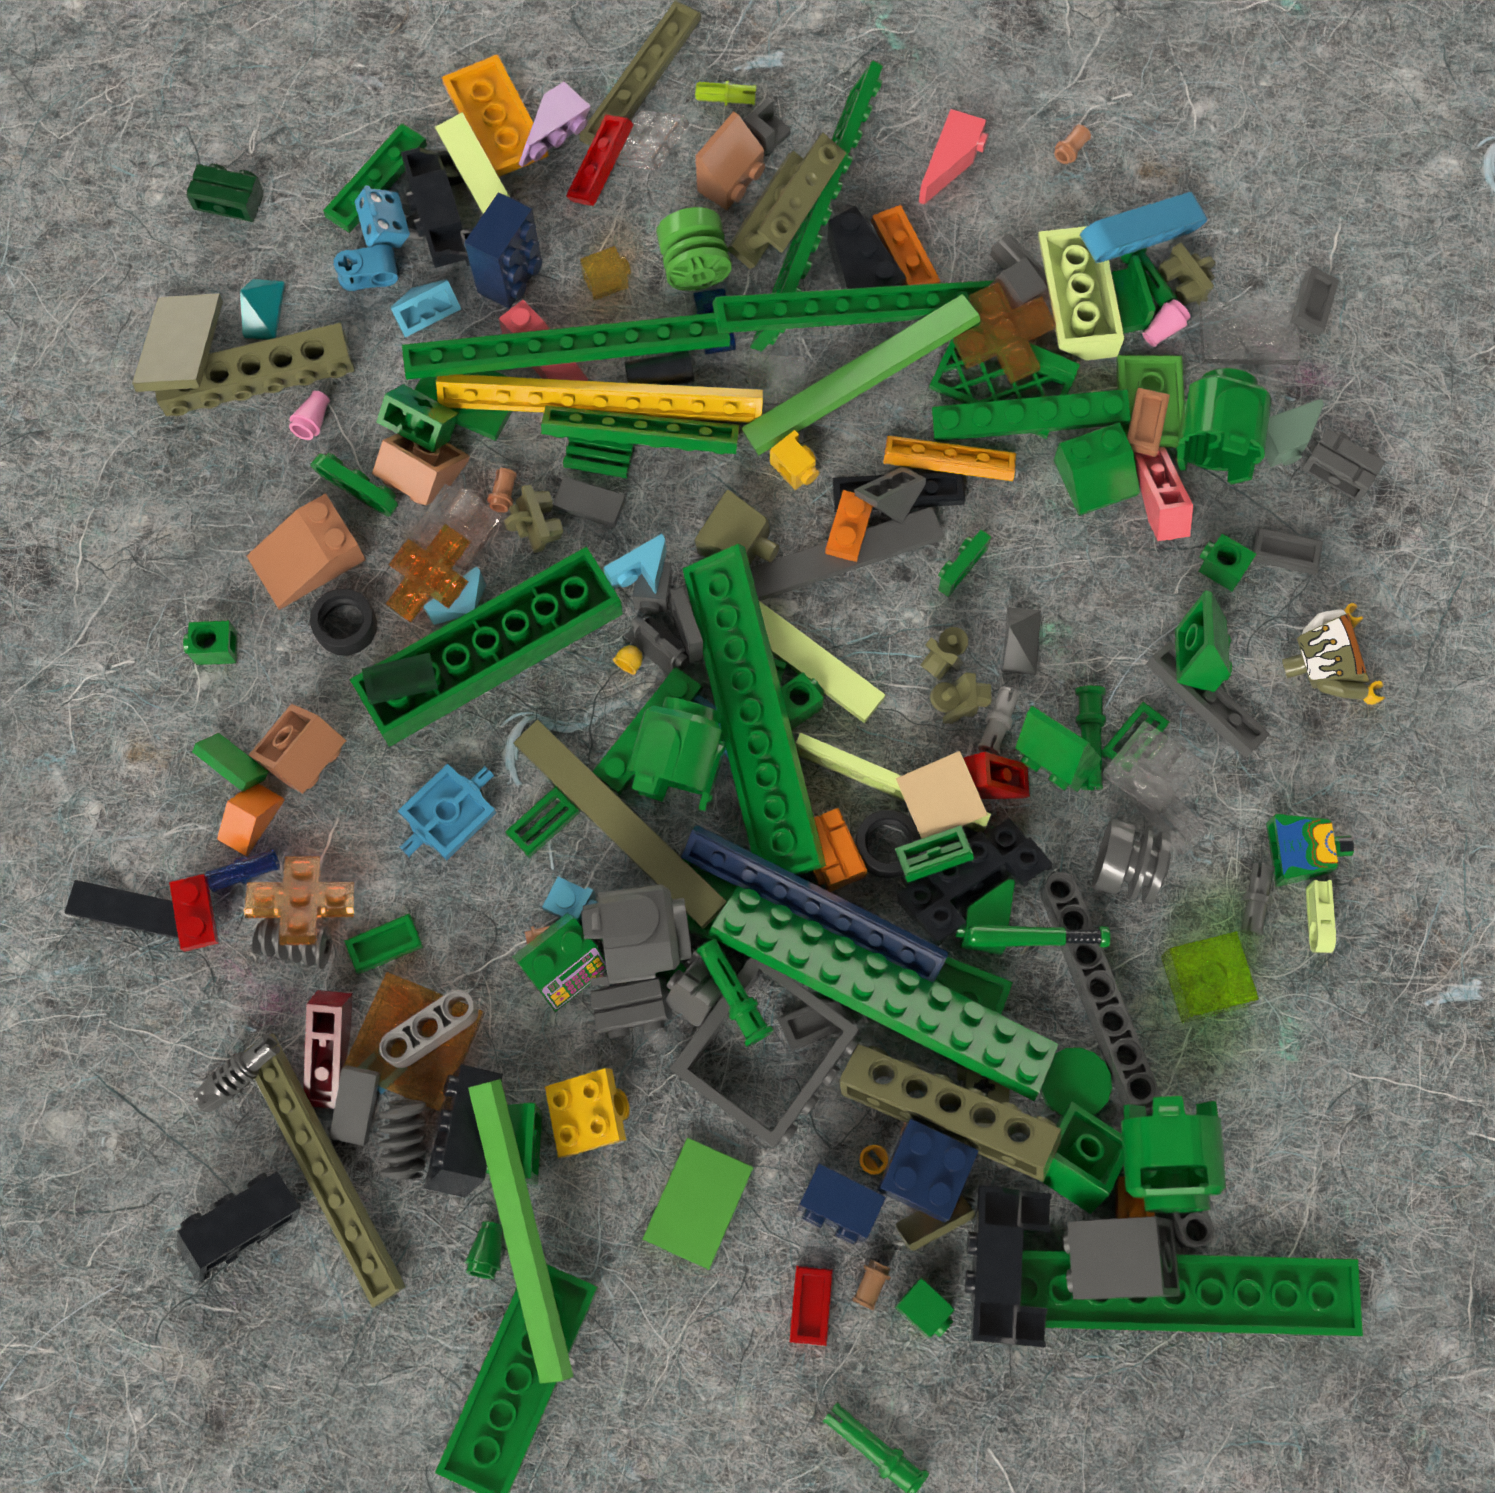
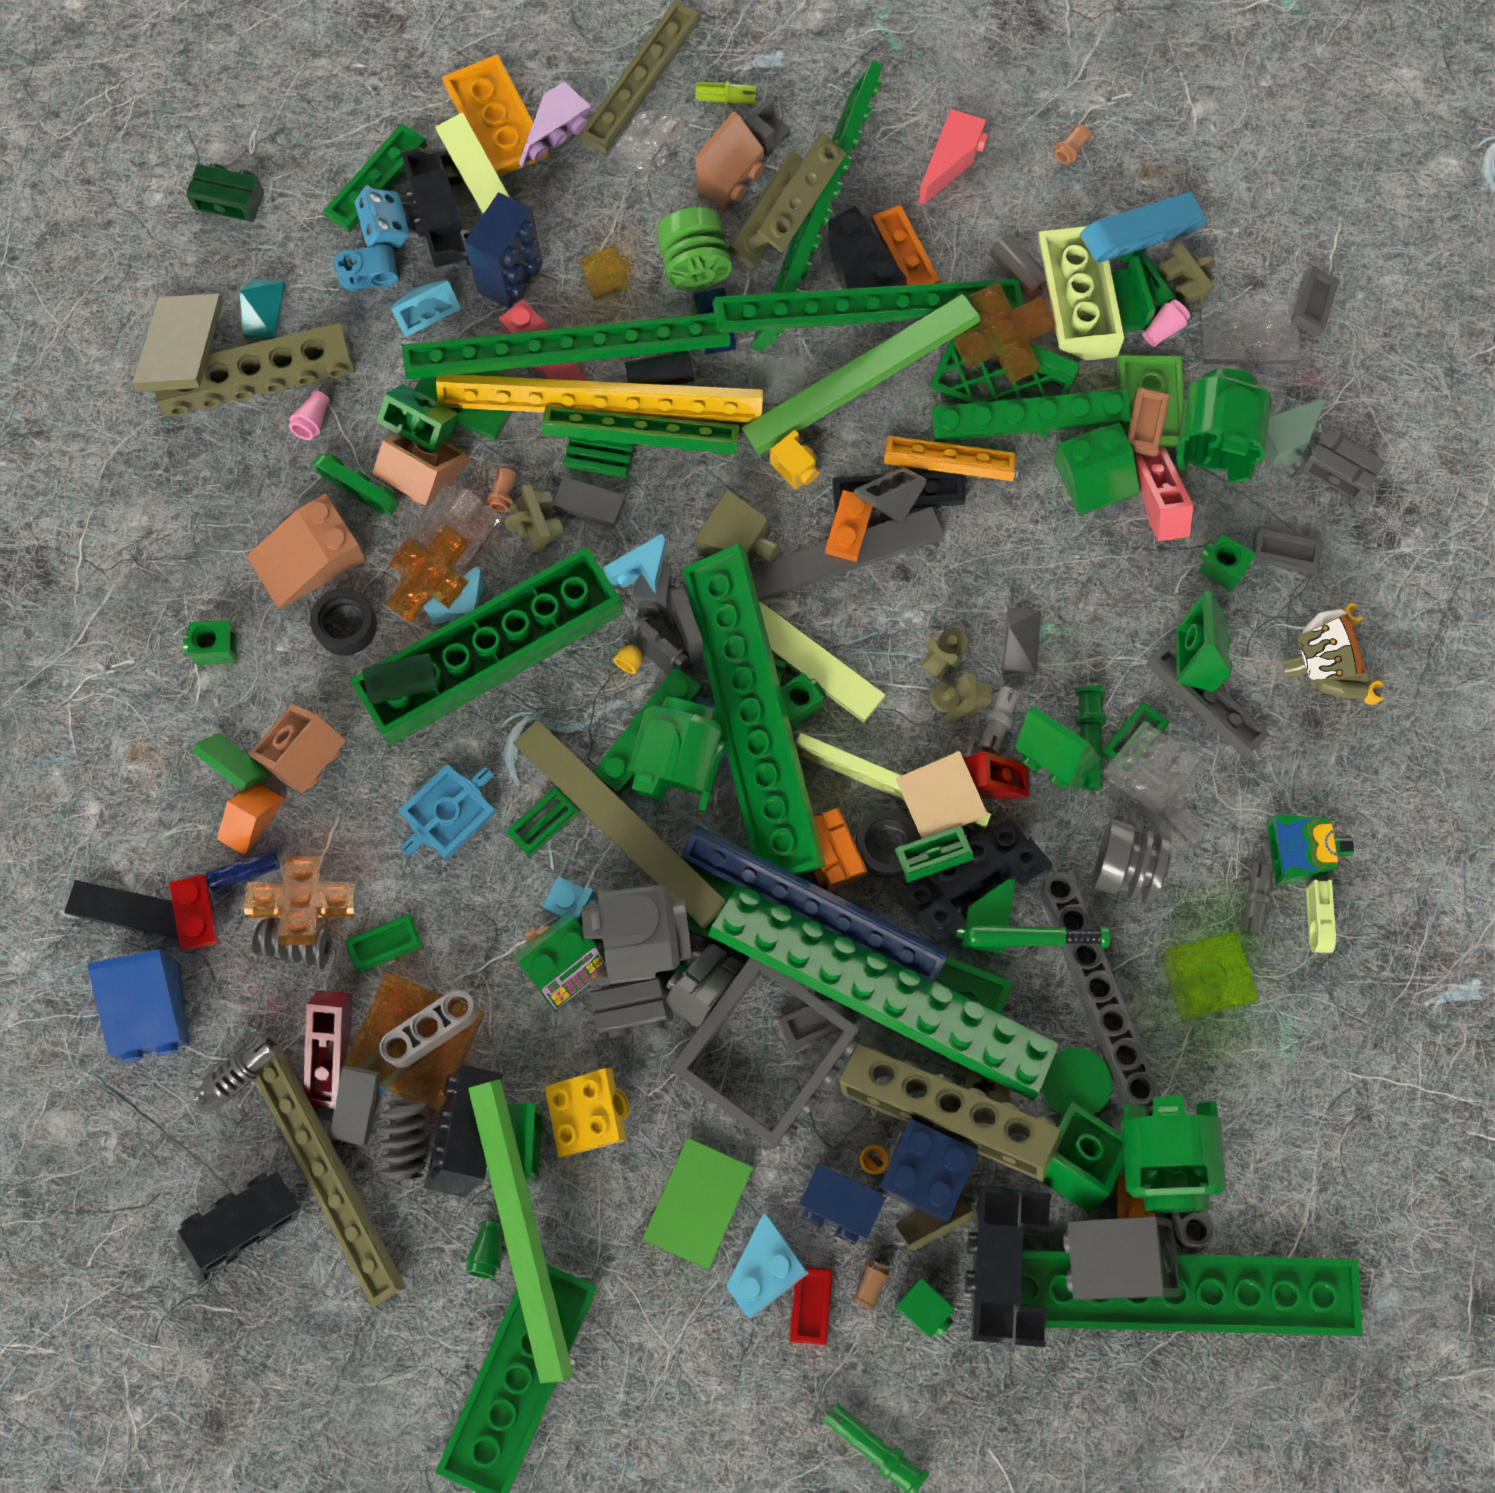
red tile [566,114,634,207] -> none
green pin [696,939,775,1047] -> none
green plate [938,529,991,598] -> none
dark grey brick [990,257,1048,316] -> none
none -> blue slope [88,949,190,1063]
none -> medium azure wing [726,1214,808,1319]

